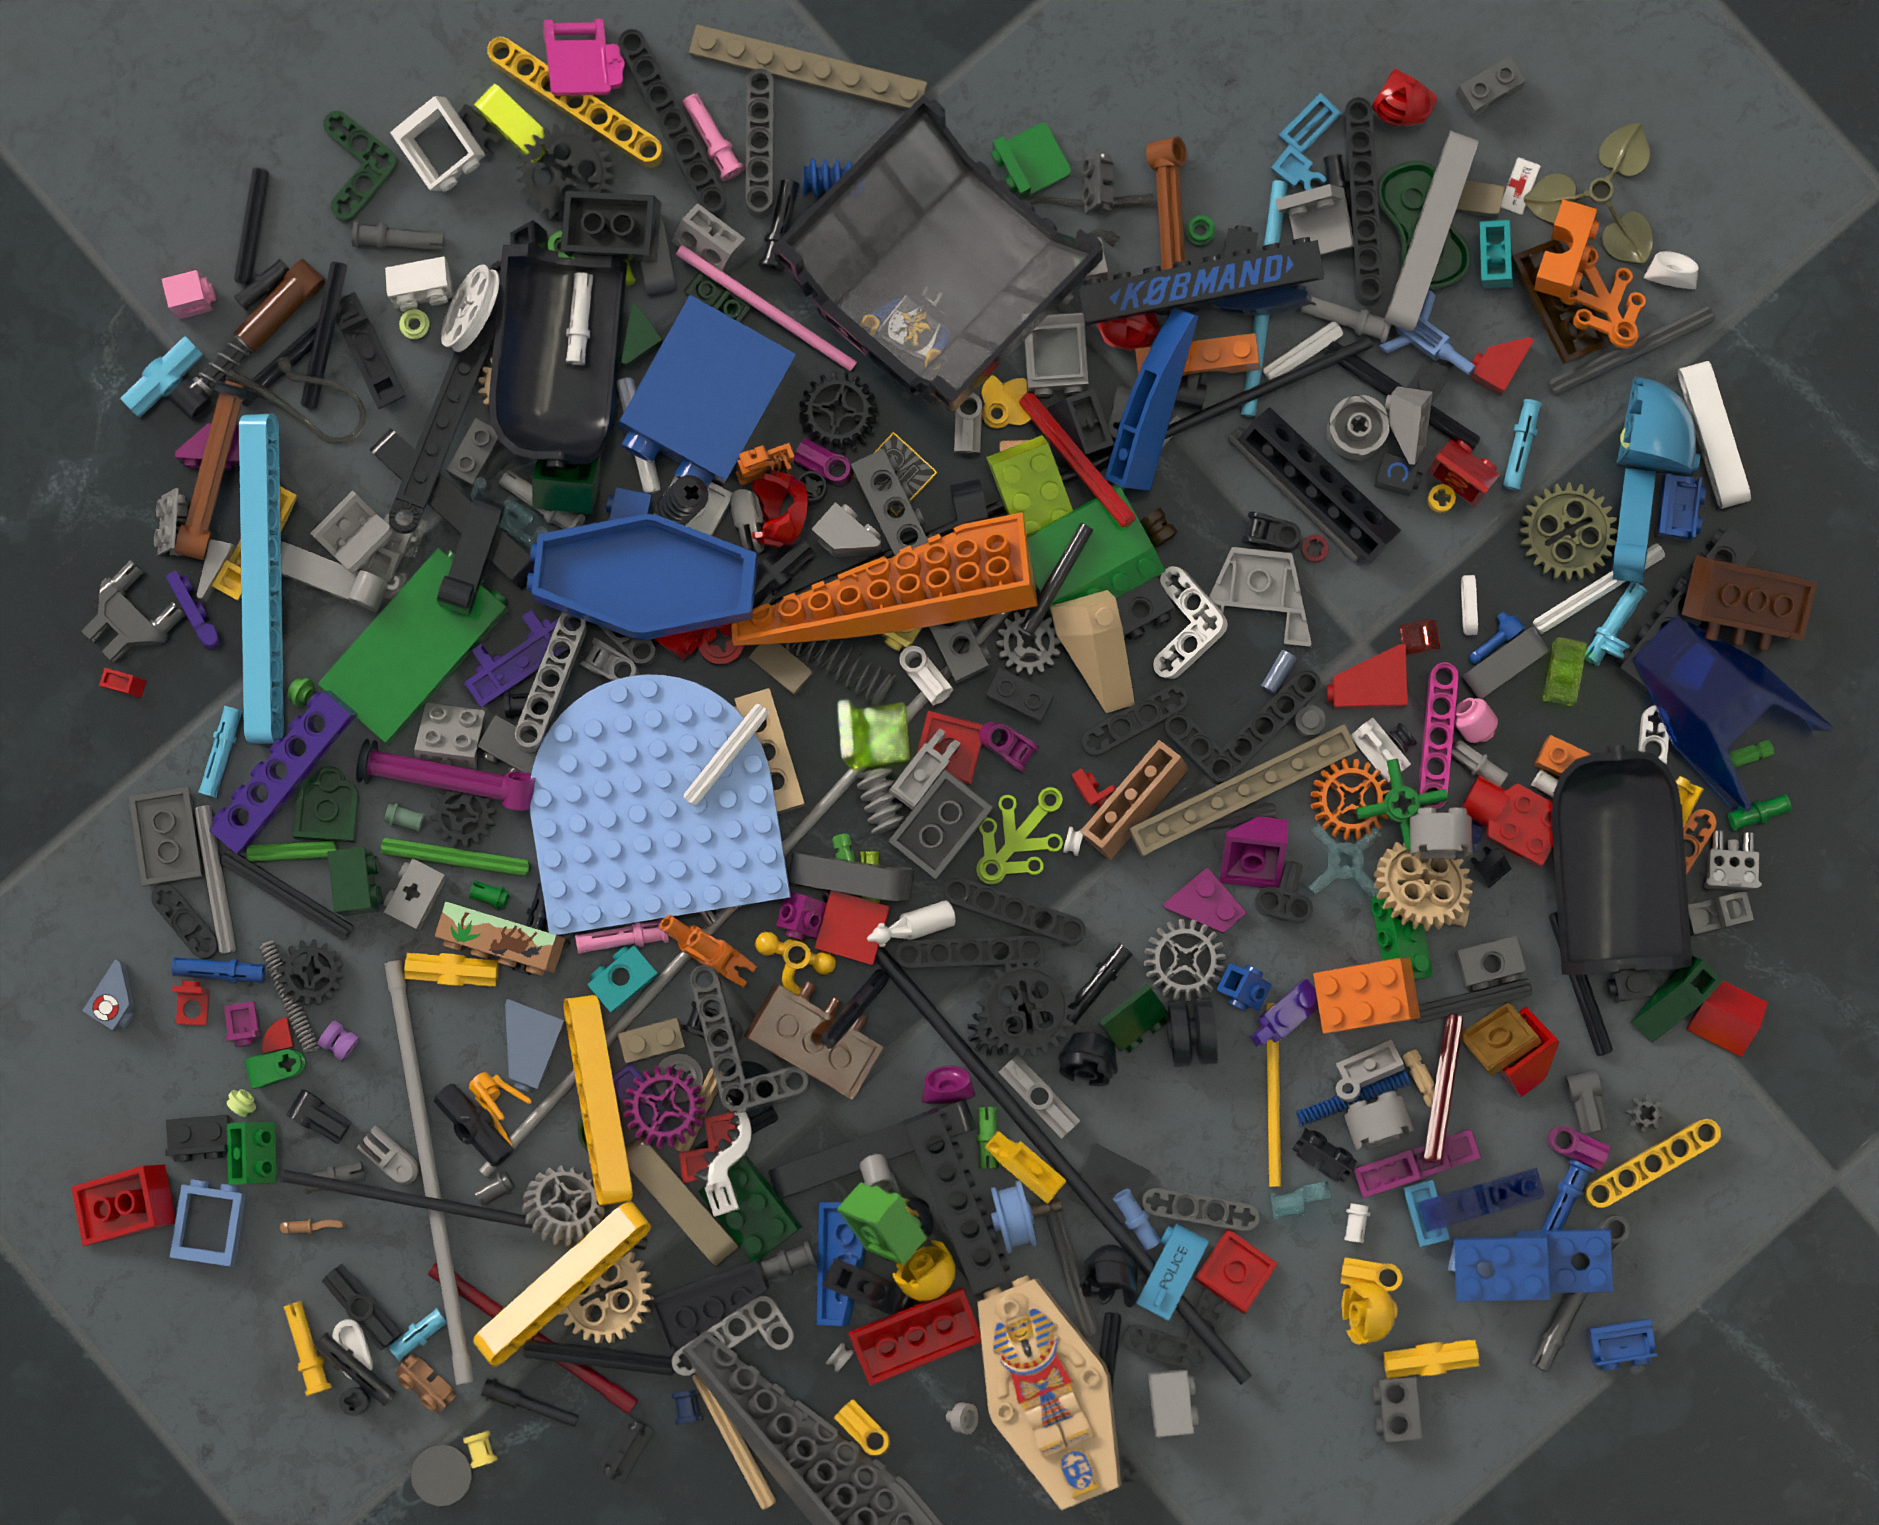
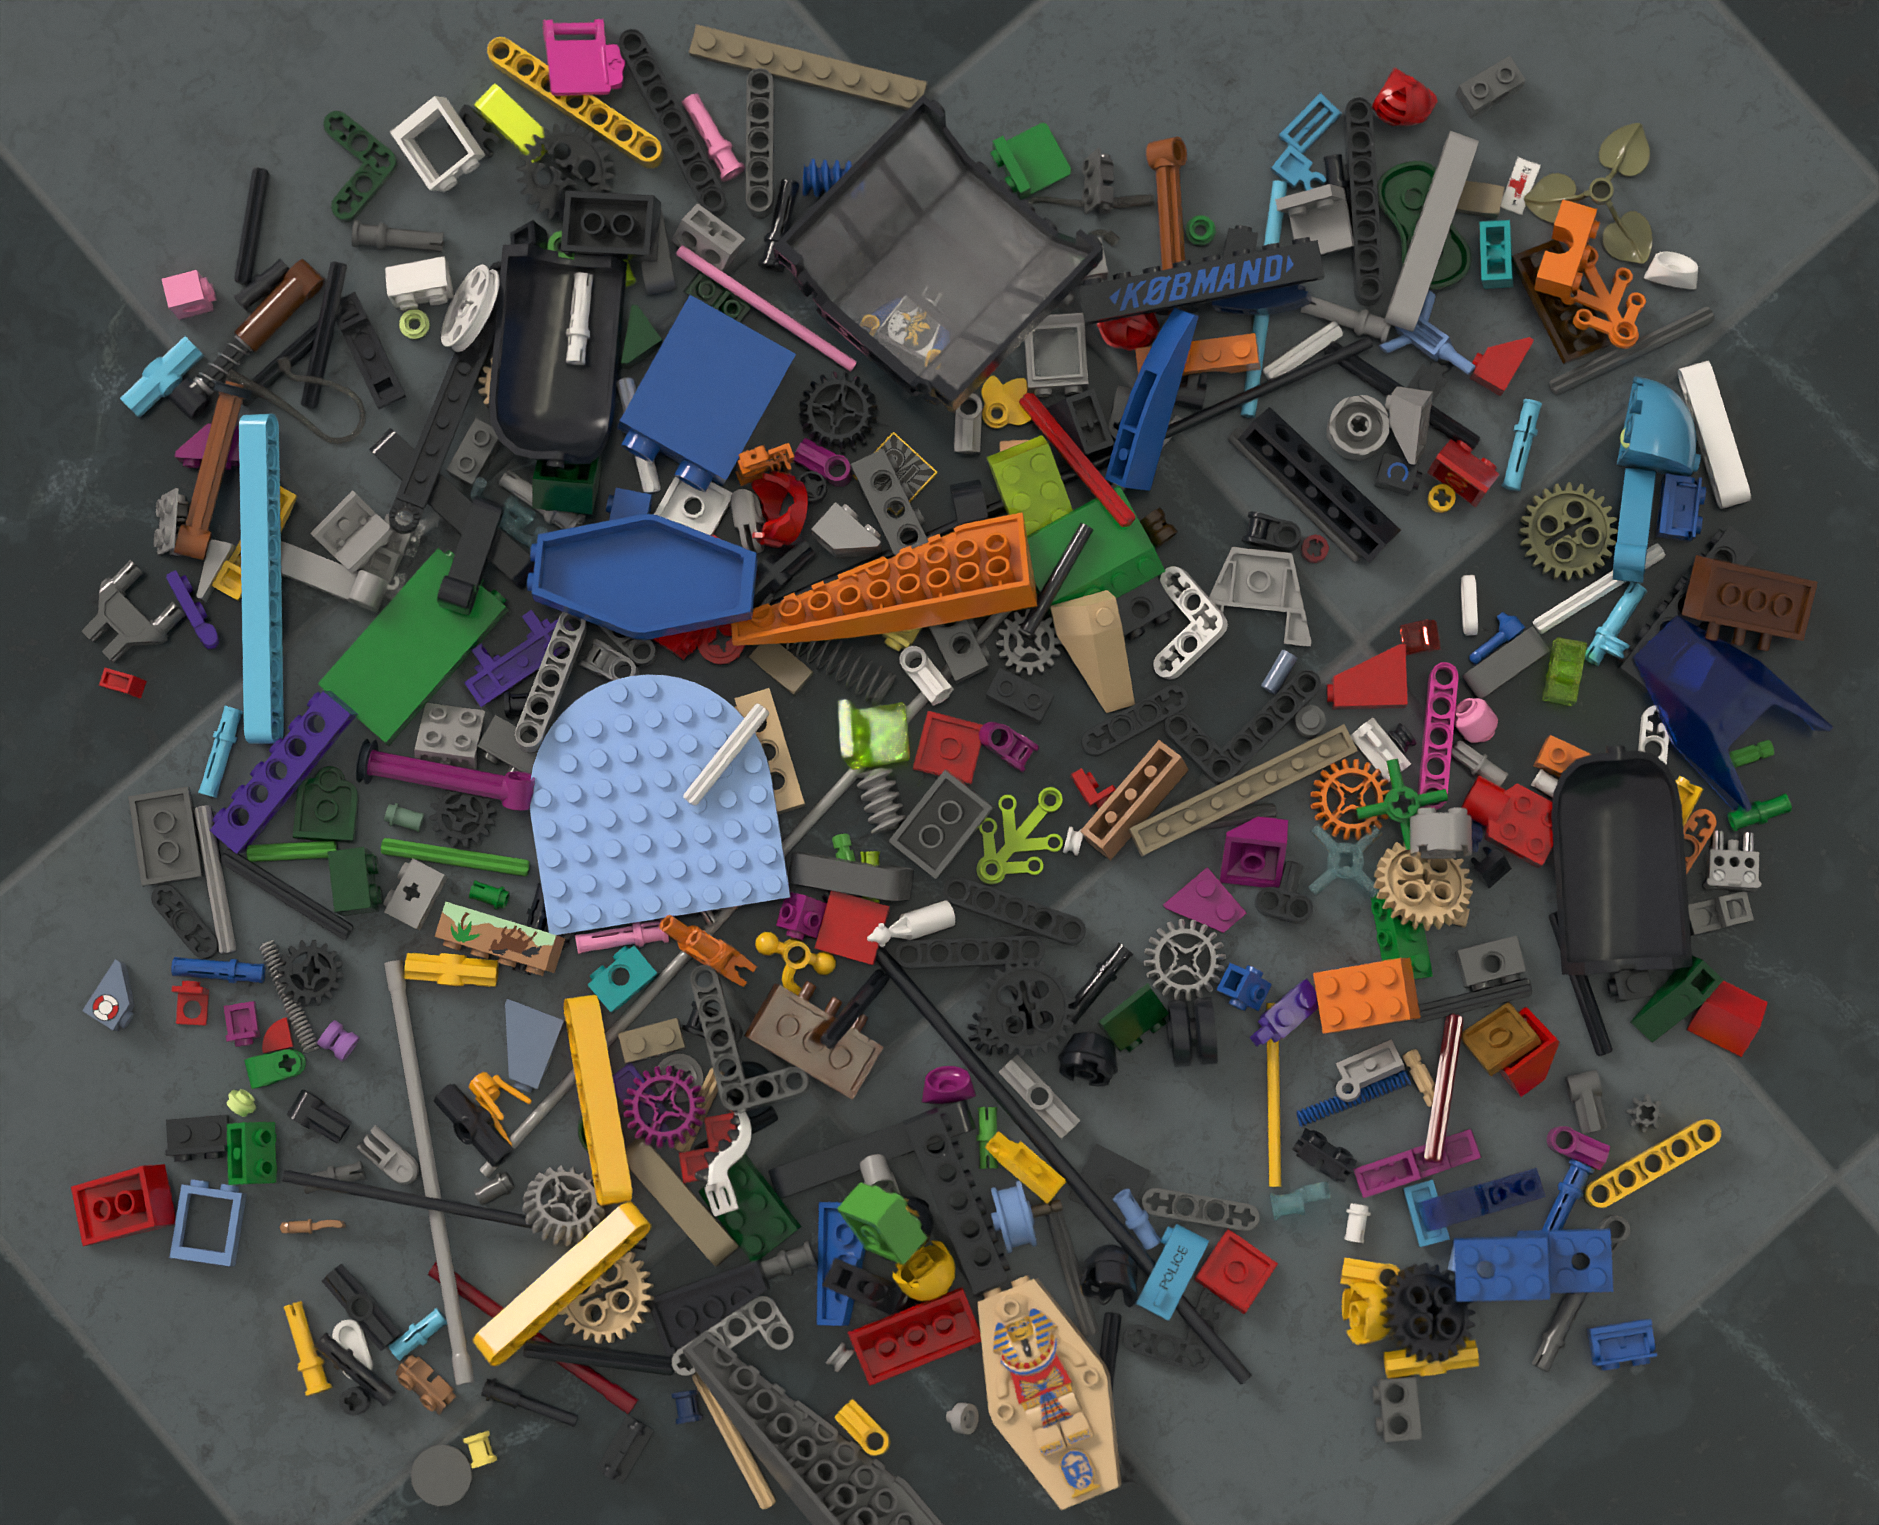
bright green plate [287,678,315,707] -> none
black piece [655,475,709,525] -> none
light grey hinge [889,728,961,810] -> none
light grey brick [1148,1369,1199,1437] -> none
light grey brick [1344,1091,1414,1151] -> none
none -> black gear [1380,1263,1476,1364]

